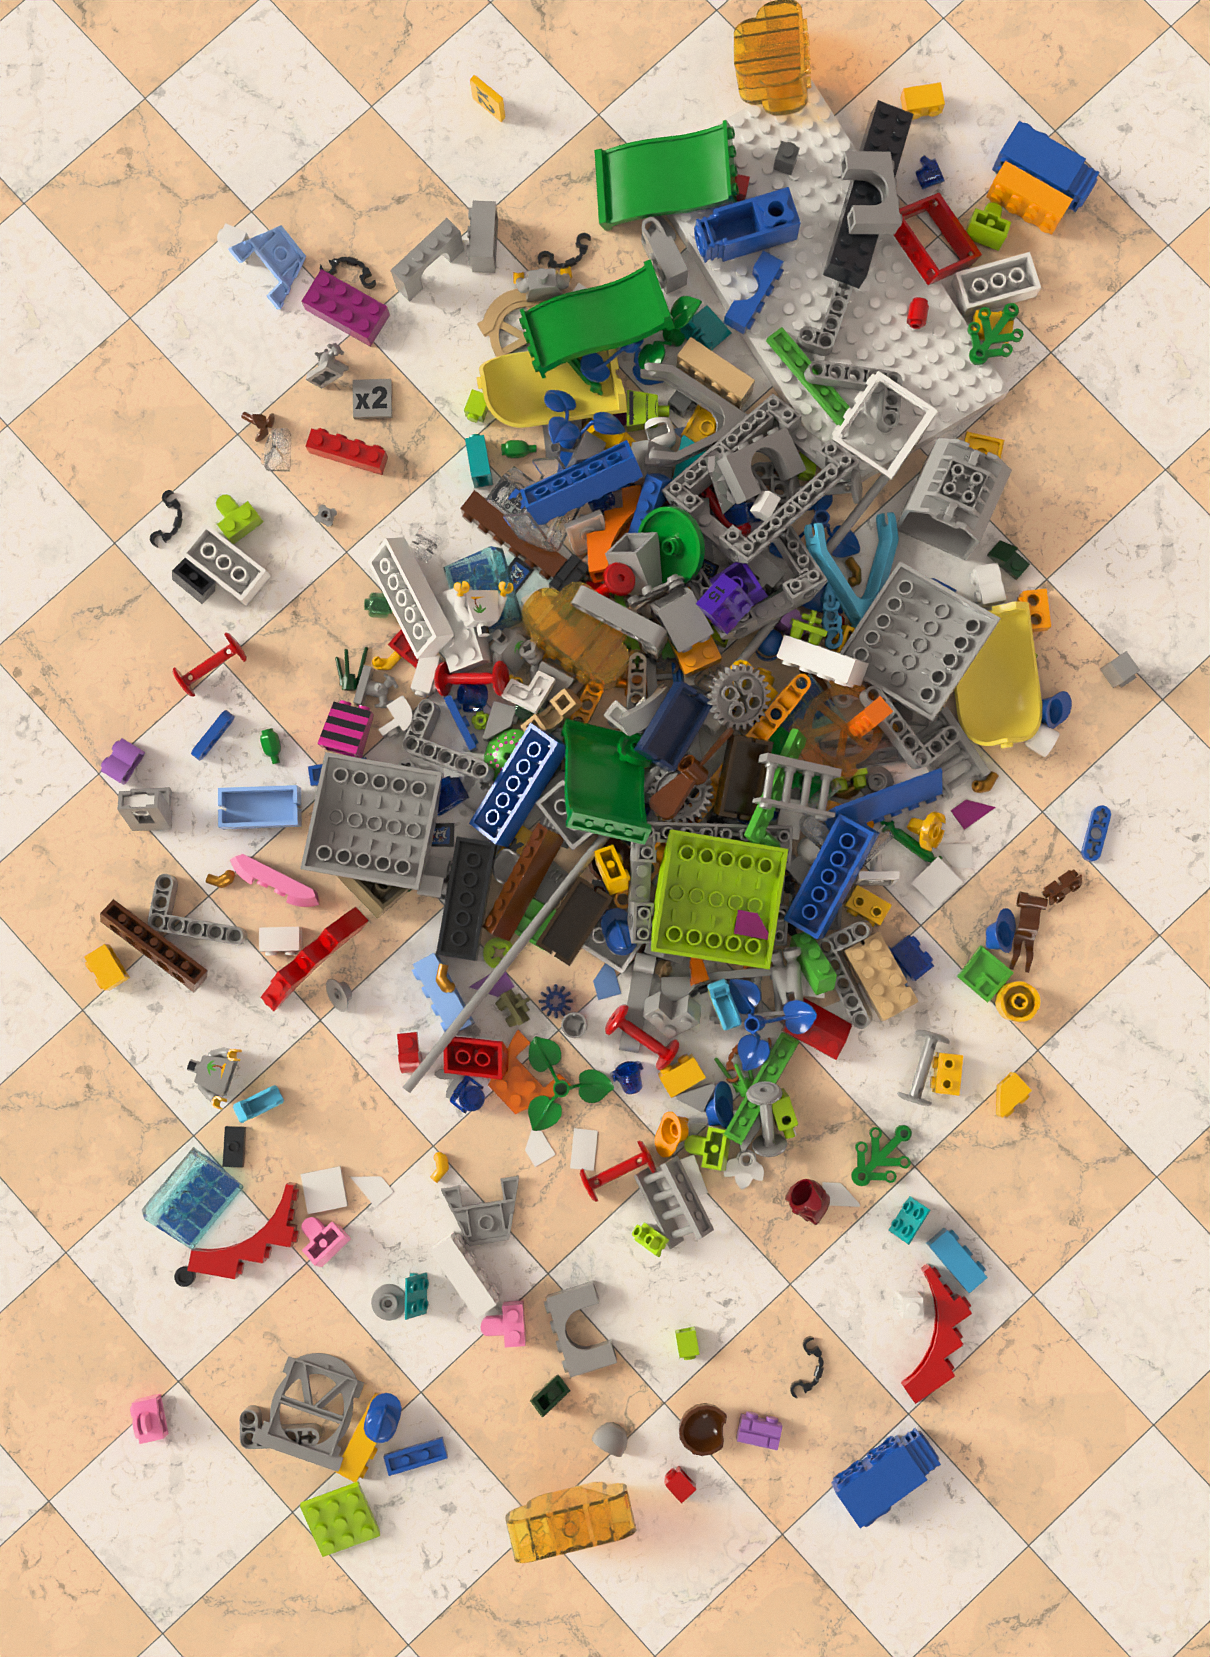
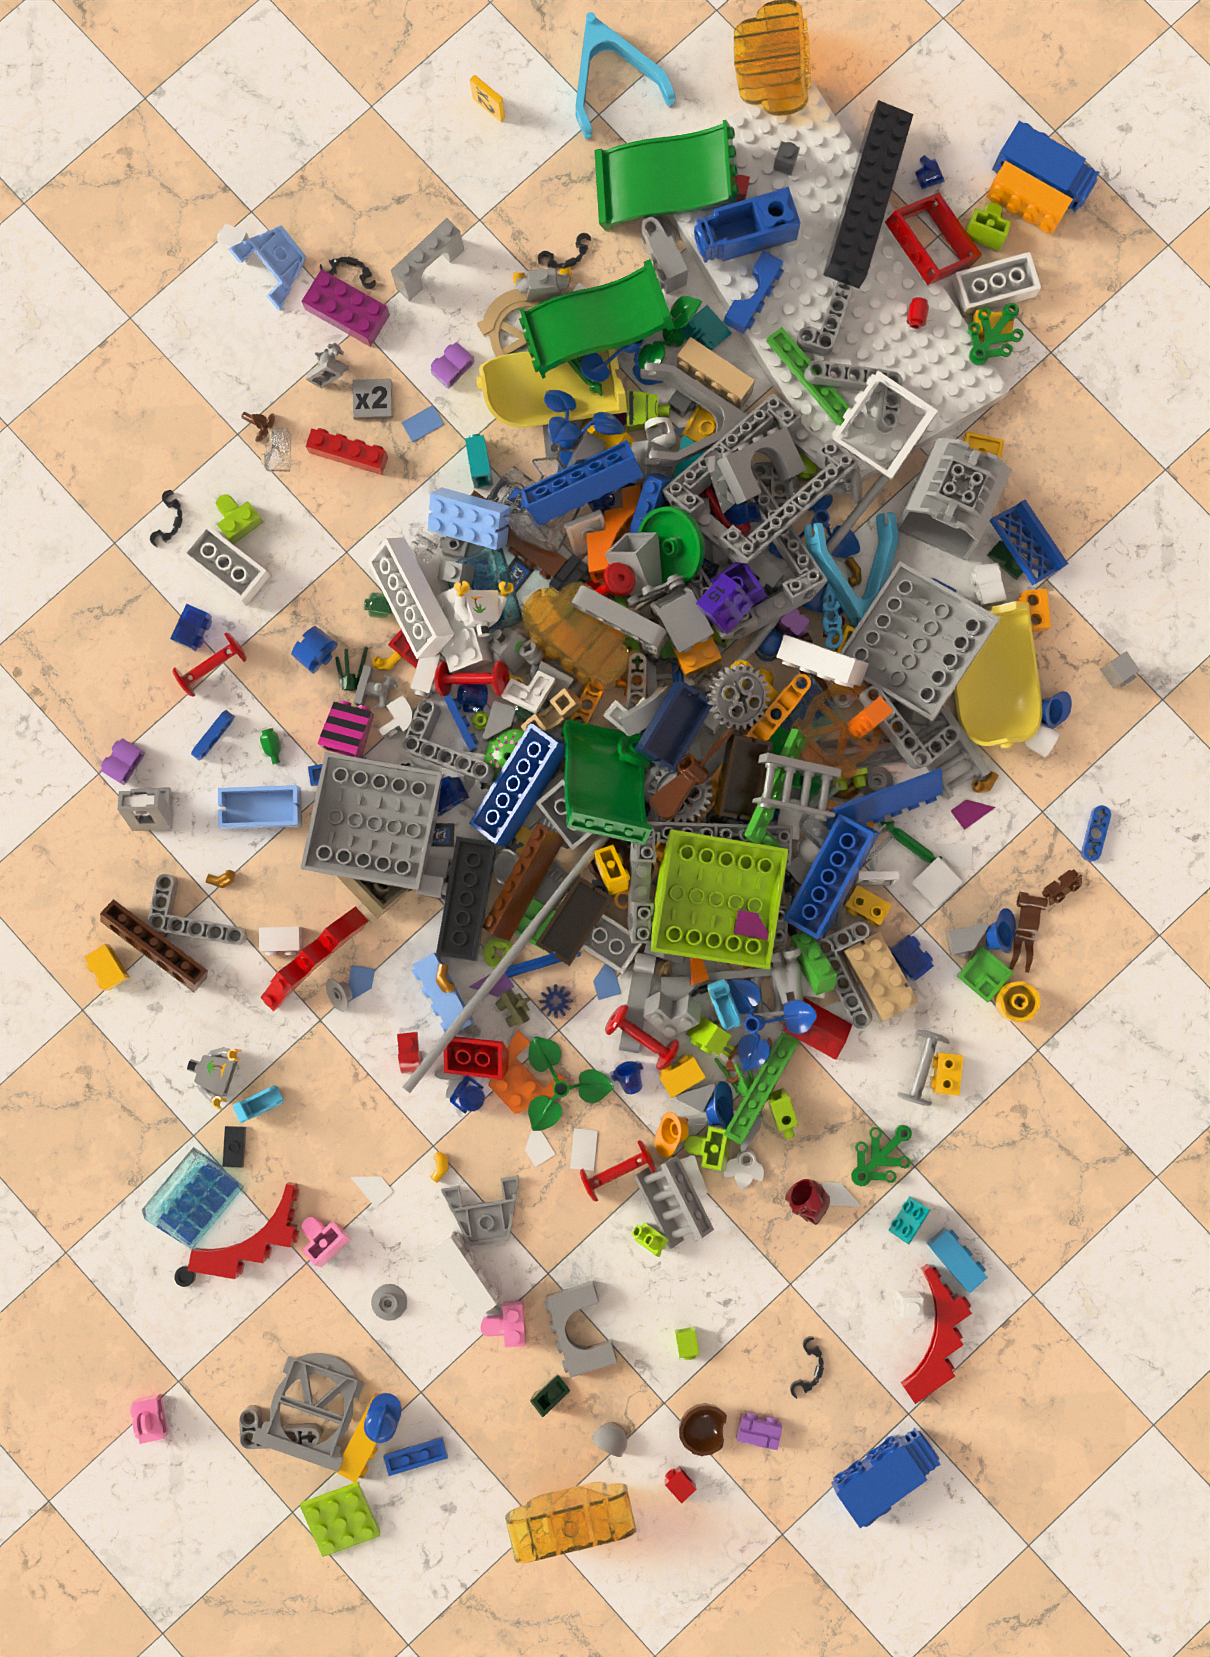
black brick [172,558,215,604] -> none
bright pink brick [230,854,319,907] -> none
white tile [301,1166,348,1214] -> none
light grey plate [315,505,337,527] -> none
teal hinge [405,1272,429,1320] -> none
lime brick [464,389,488,423] -> none
light grey brick [466,200,498,273] -> none
green plant [501,440,537,459] -> none
light grey wheel [561,1012,588,1038] -> none
blue piece [601,908,637,956] -> none
light grey hose [746,1081,787,1157] -> none
white piece [750,491,781,521] -> none
lime hips [790,610,828,646] -> none
light grey arch [839,151,902,234] -> none
yellow brick [900,82,945,120] -> none
yellow tile [907,811,946,851] -> none
yellow slope [996,1072,1032,1118] -> none
none -> clear blue brick [170,603,212,652]
none -> blue brick [291,626,338,674]
none -> medium blue sticker [348,965,375,1002]
none -> medium blue sticker [402,405,444,442]
none -> light blue piece [428,487,511,550]
none -> medium lavender brick [430,342,474,389]
none -> light grey slope [437,559,475,585]
none -> light grey brick [439,536,471,561]
none -> blue axle [505,951,581,978]
none -> medium azure piece [575,12,676,139]
none -> lime brick [686,1016,735,1057]
none -> light grey slope [945,923,989,957]
none -> blue fence [990,500,1068,586]

